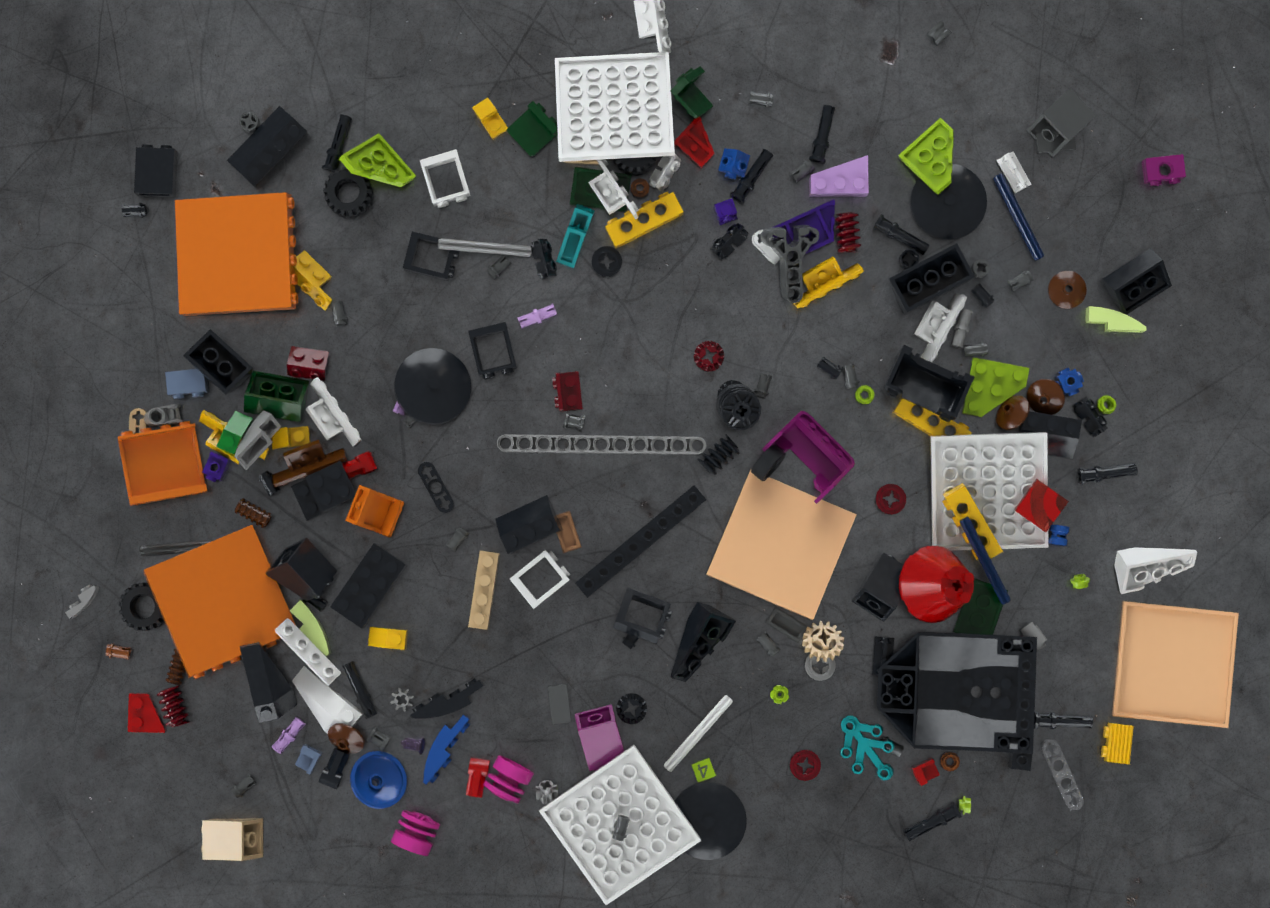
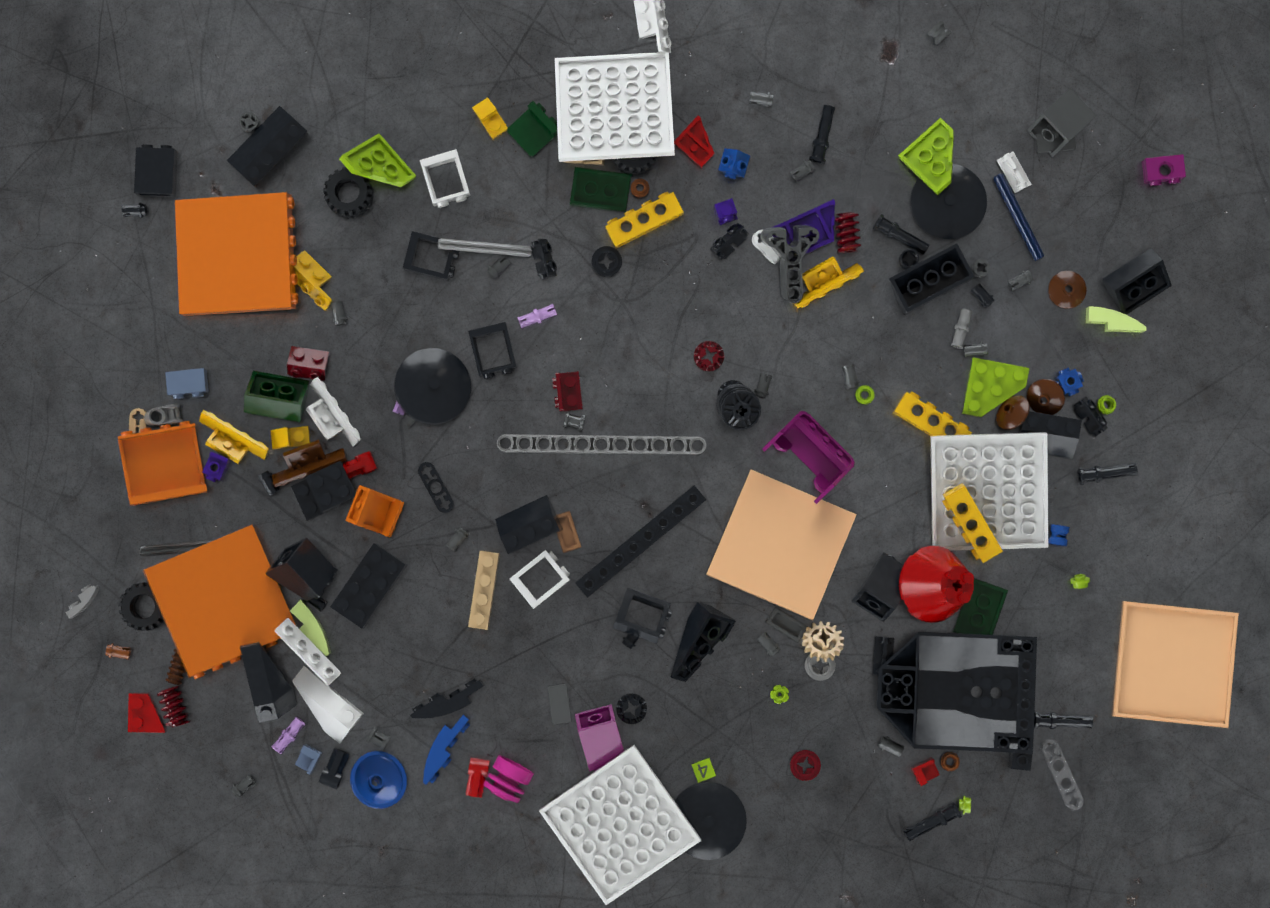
black slope [183,329,253,395] -> none
tan slope [201,818,263,861] -> none
green slope [216,411,254,454] -> none
light grey slope [234,410,281,470] -> none
reddish brown piece [235,498,272,528] -> none
black pin [322,114,352,173] -> none
reddish brown dish [328,724,365,753] -> none
black pin [342,661,377,719] -> none
yellow slope [368,627,408,650] -> none
light grey gear [390,688,414,712] -> none
dark pink wheel [391,810,440,856] -> none
clear purple piece [401,738,425,755] -> none
light grey gear [535,780,559,804] -> none
teal slope [556,204,595,268] -> none
white bracket [588,159,639,220] -> none
dark grey pin [612,815,630,841] -> none
white hinge [649,154,682,193] -> none
white axle [664,695,733,772] -> none
dark green bracket [670,66,713,119] -> none
black piece [697,434,740,475] -> none
black pin [730,149,773,204] -> none
black tyre [751,445,786,481] -> none
lavender wedge [809,155,869,197] -> none
black pin [817,357,843,379] -> none
teal plant [840,716,895,780] -> none
dark red gear [876,484,906,515] -> none
black windscreen [884,345,974,422] -> none
white bracket [914,293,967,362] -> none
dark blue axle [960,517,1011,605] -> none
tile [1014,479,1069,532] -> none
light grey brick [1020,622,1047,651] -> none
yellow brick [1101,722,1134,765] -> none
white wedge [1114,547,1197,594] -> none

